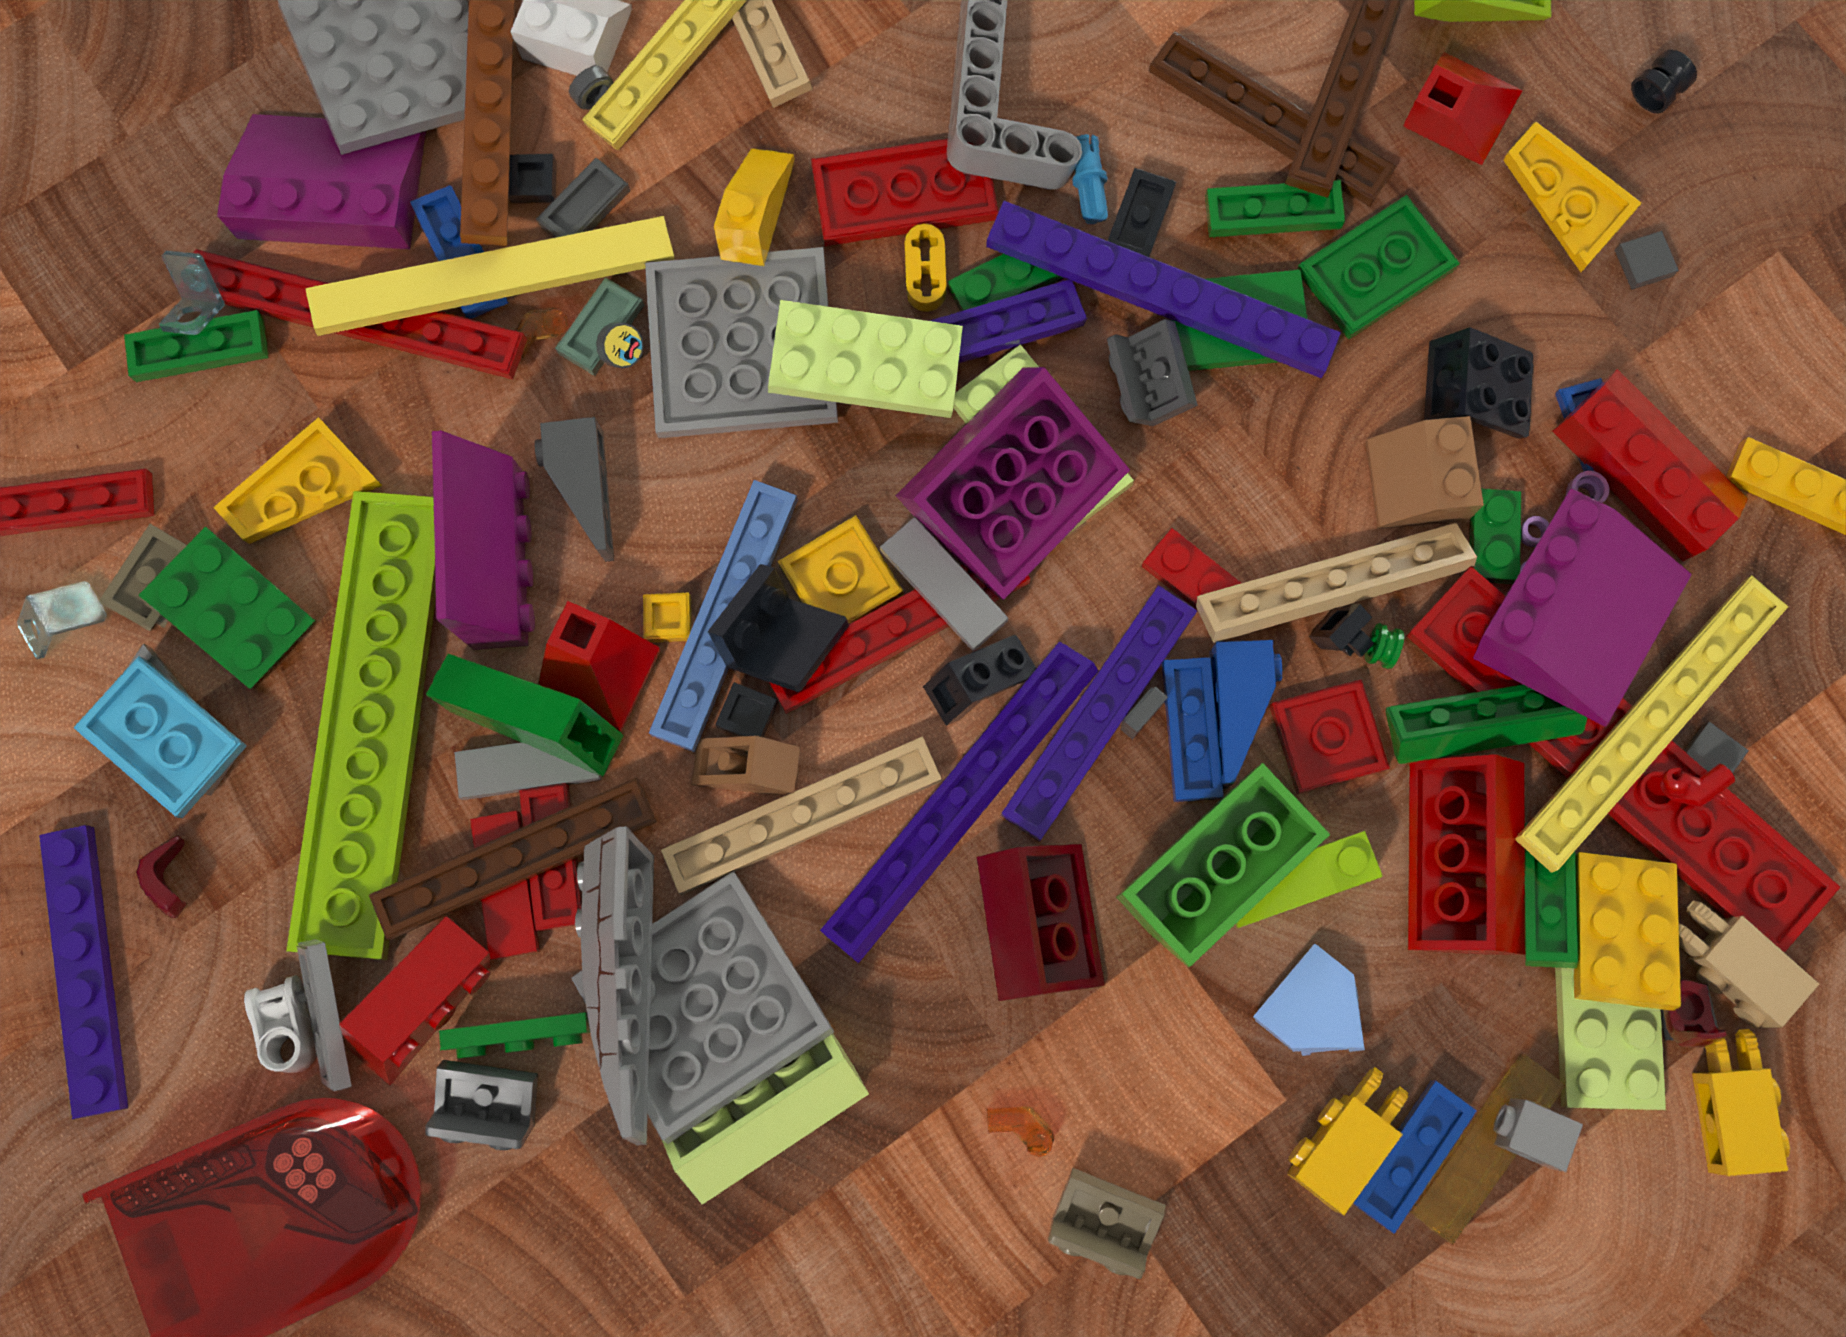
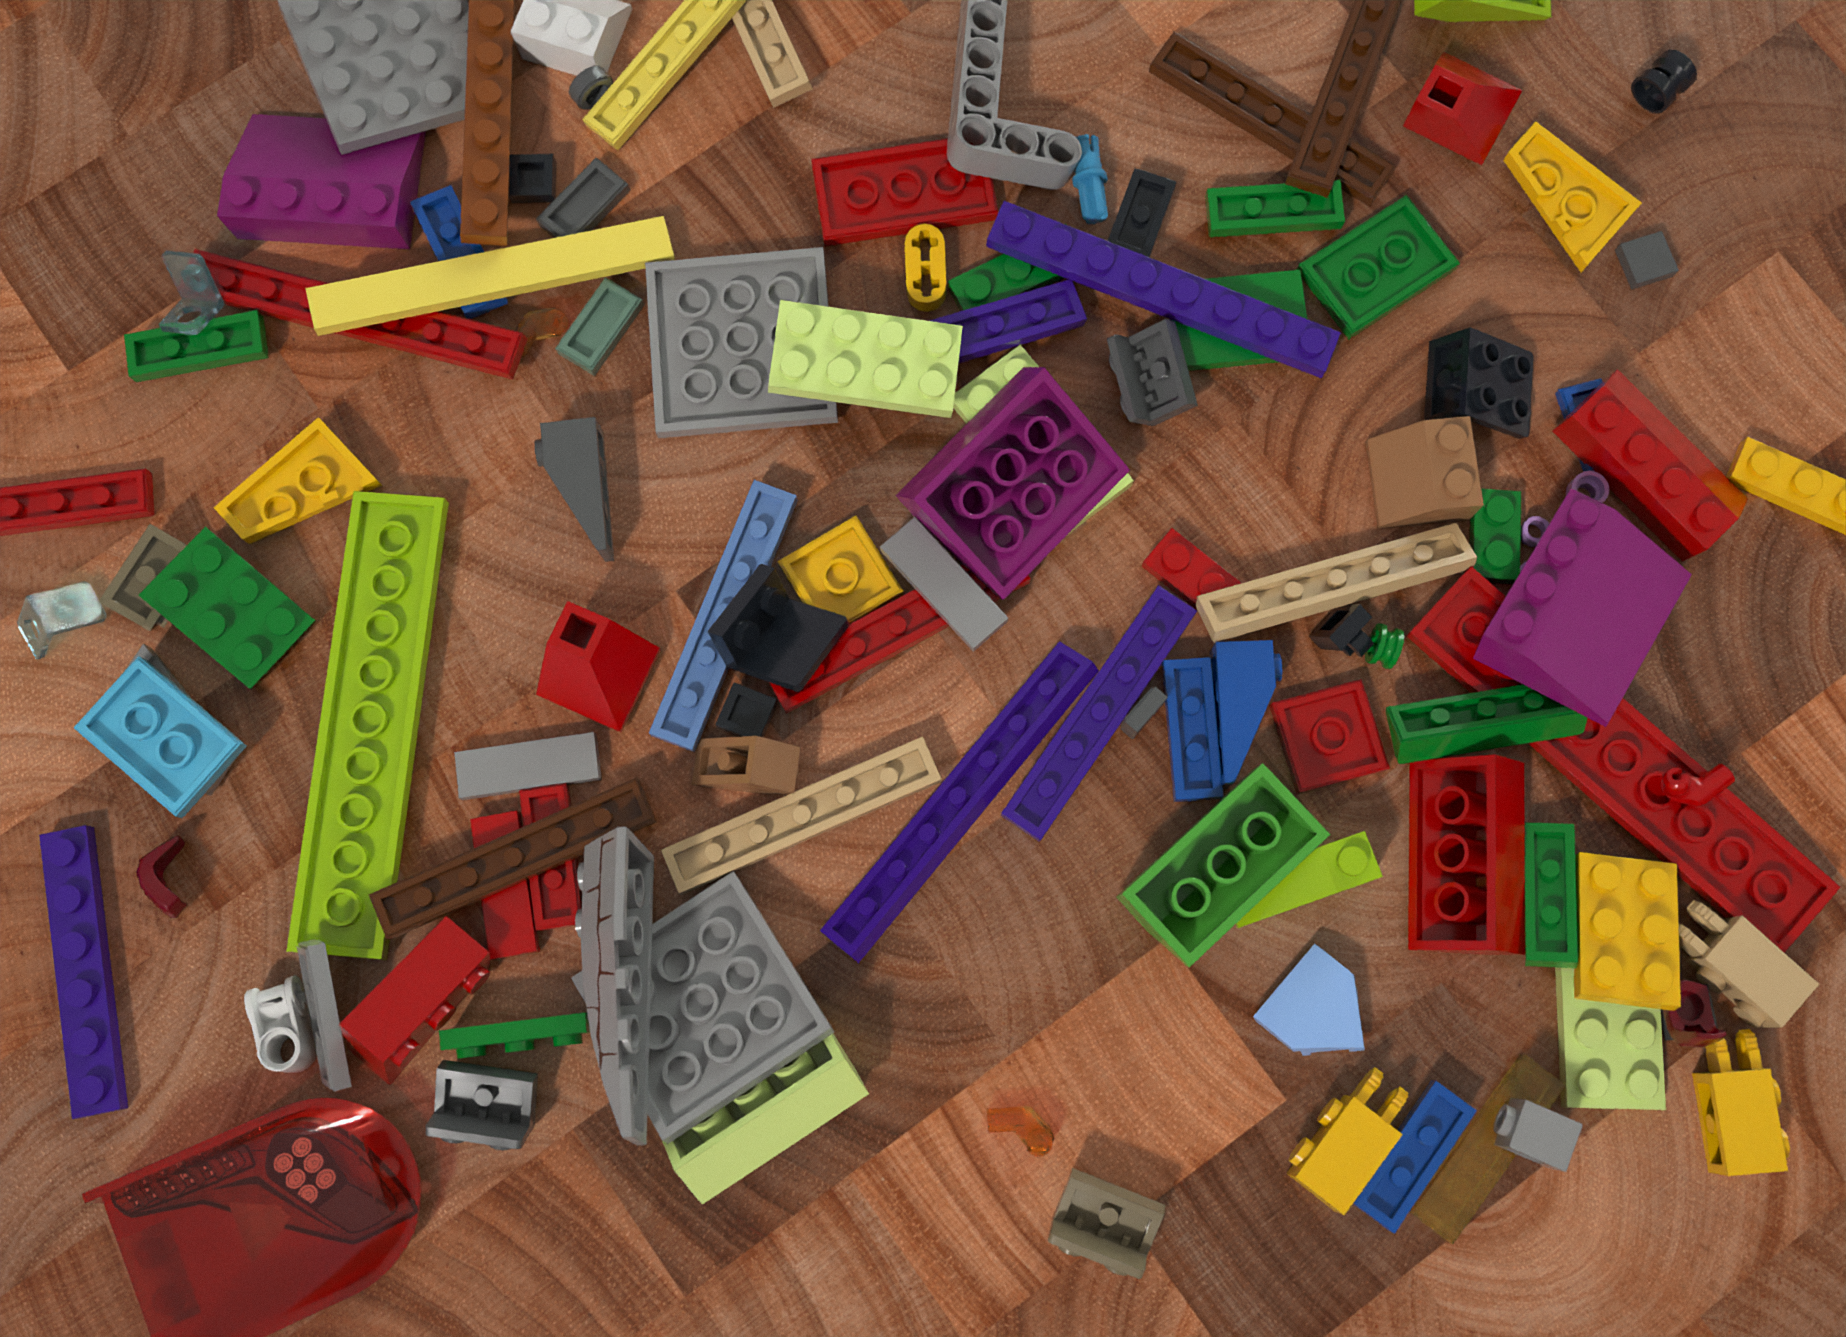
green slope [426,653,624,777] -> none
magenta slope [432,430,535,650] -> none
tile [596,322,644,368] -> none
yellow tile [643,592,692,643] -> none
yellow slope [714,148,795,266] -> none
black bracket [923,635,1037,726] -> none
dark red slope [977,844,1105,1001] -> none
light yellow tile [1515,575,1788,873] -> none
dark grey tile [1684,722,1749,773] -> none

